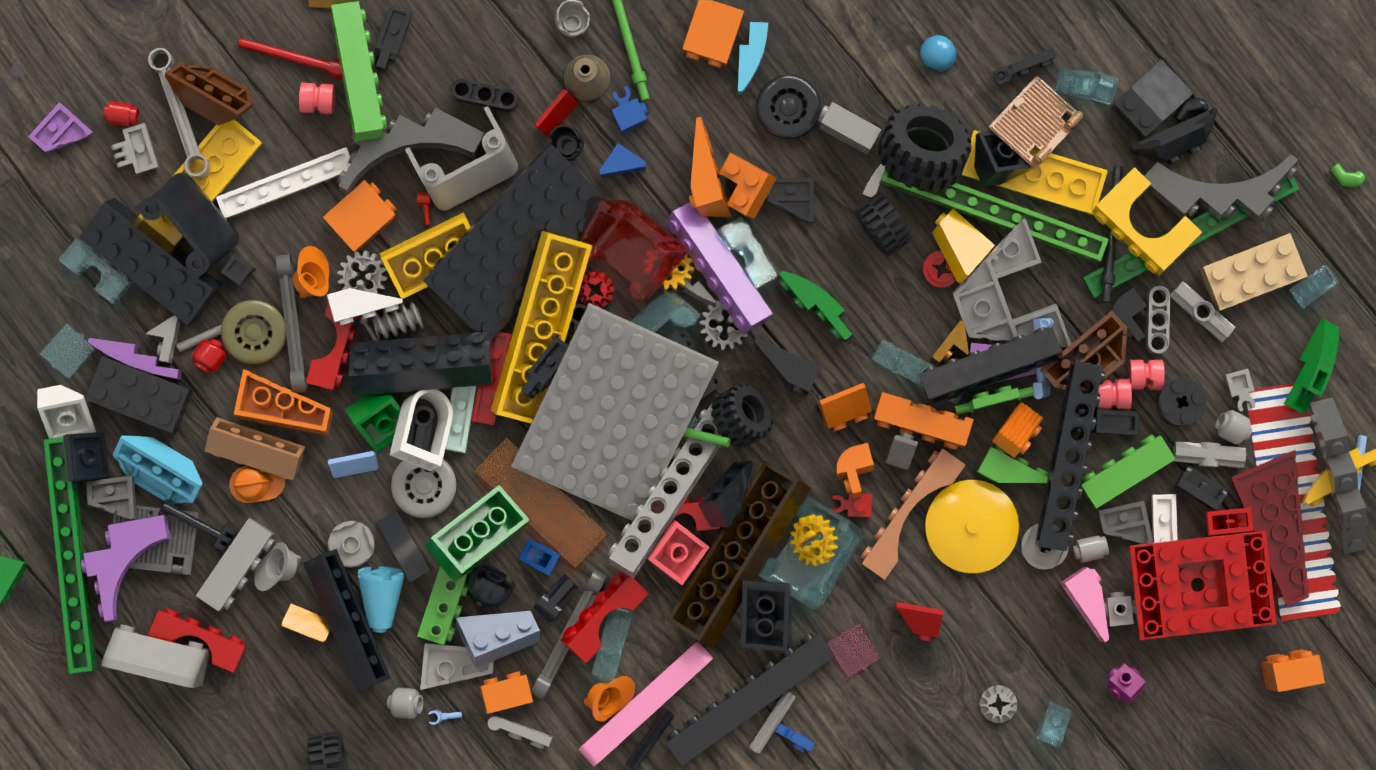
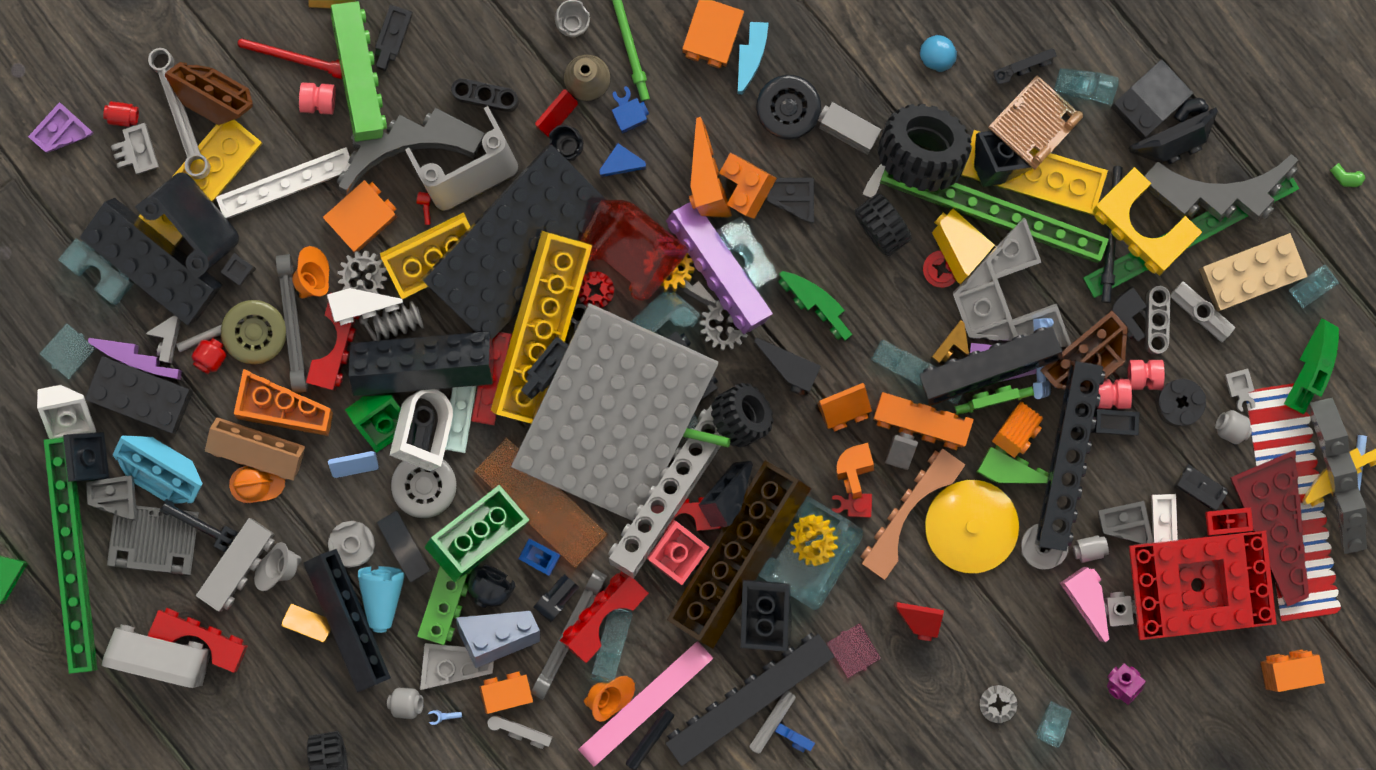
medium lavender arch [81,515,171,622] -> none
bright green brick [1080,434,1175,509] -> none
light grey piece [1173,441,1246,468] -> none

